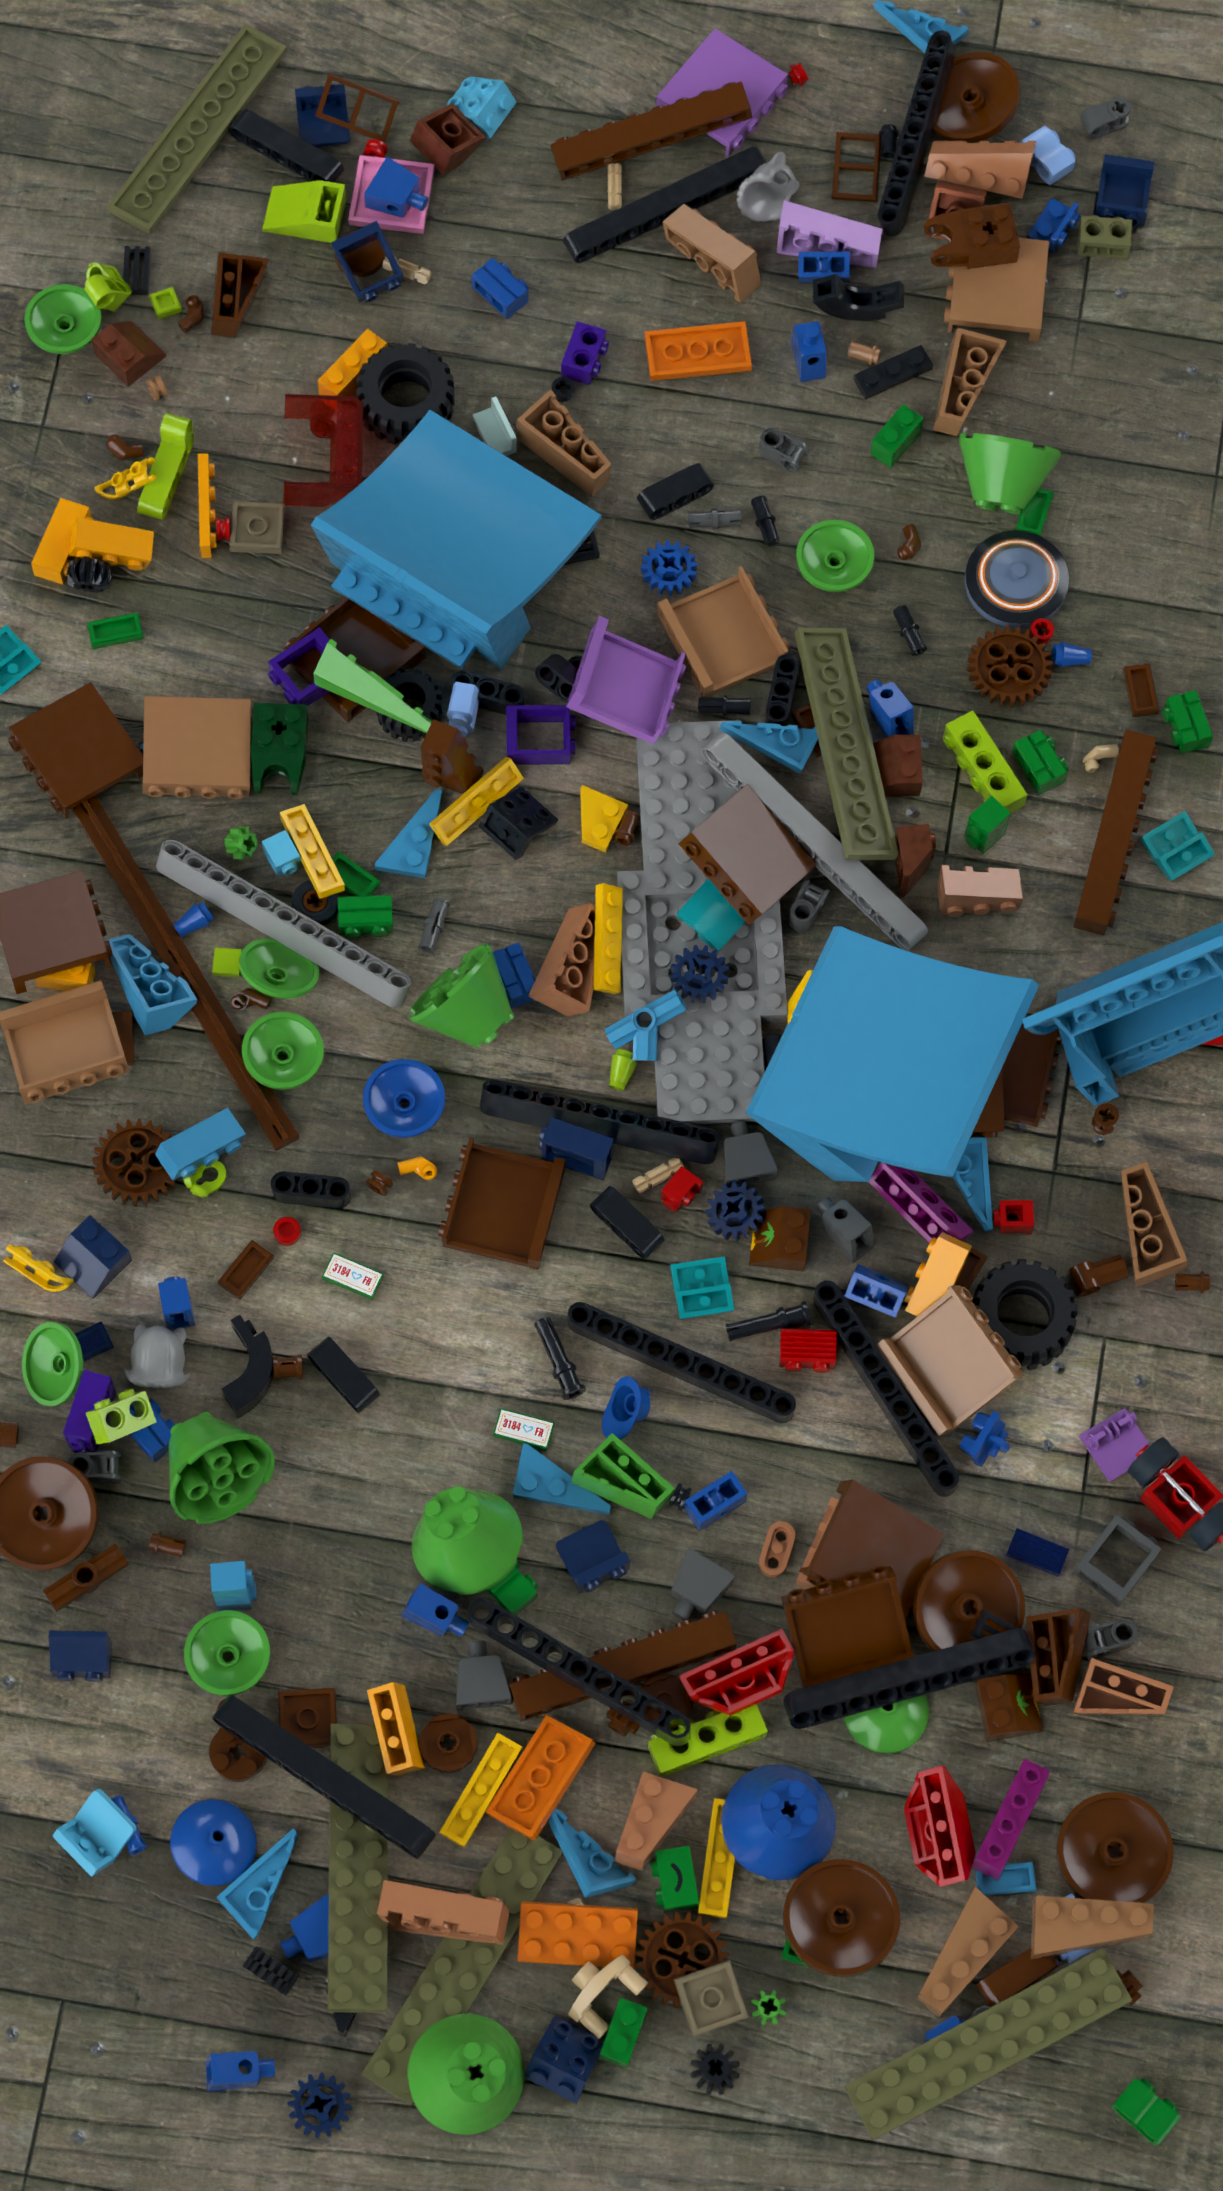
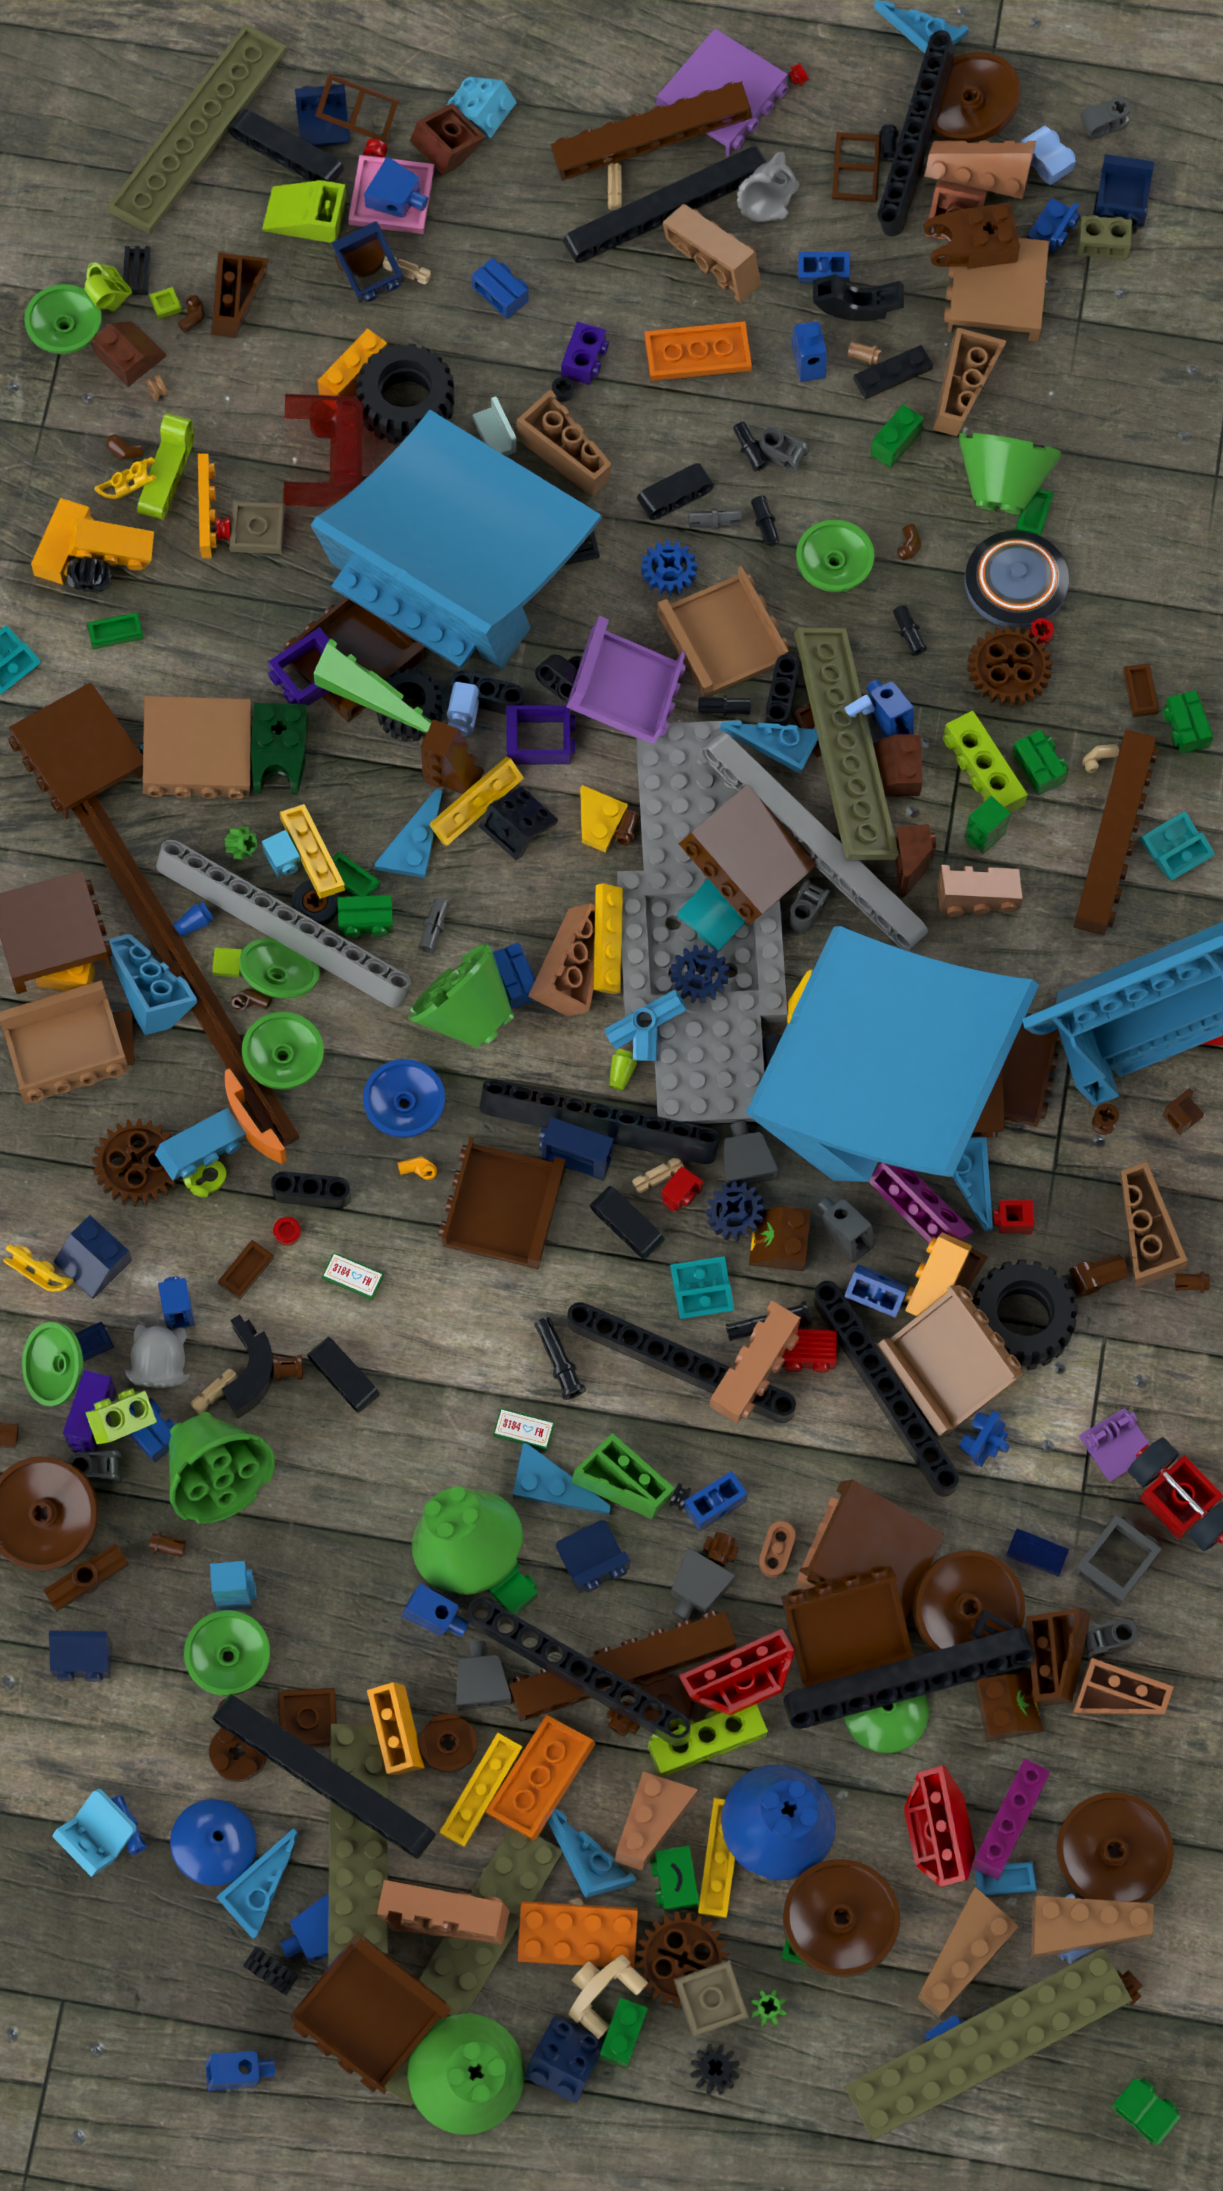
dark blue gear [287,2072,352,2139] -> none
reddish brown bush [365,1171,393,1196] -> none
blue piece [602,1376,651,1440] -> none
lavender wedge [777,200,882,268] -> none
reddish brown beam [975,1948,1061,2007] -> none
blue cone [1051,641,1092,668] -> none
none -> tan axle [191,1369,239,1414]
none -> orange slope [225,1068,287,1164]
none -> reddish brown panel [290,1931,452,2094]
none -> reddish brown gear [703,1532,739,1567]
none -> nougat wedge [709,1300,800,1424]
none -> black axle [733,421,769,472]
none -> light blue tile [844,694,875,717]
none -> reddish brown panel [1162,1088,1204,1135]

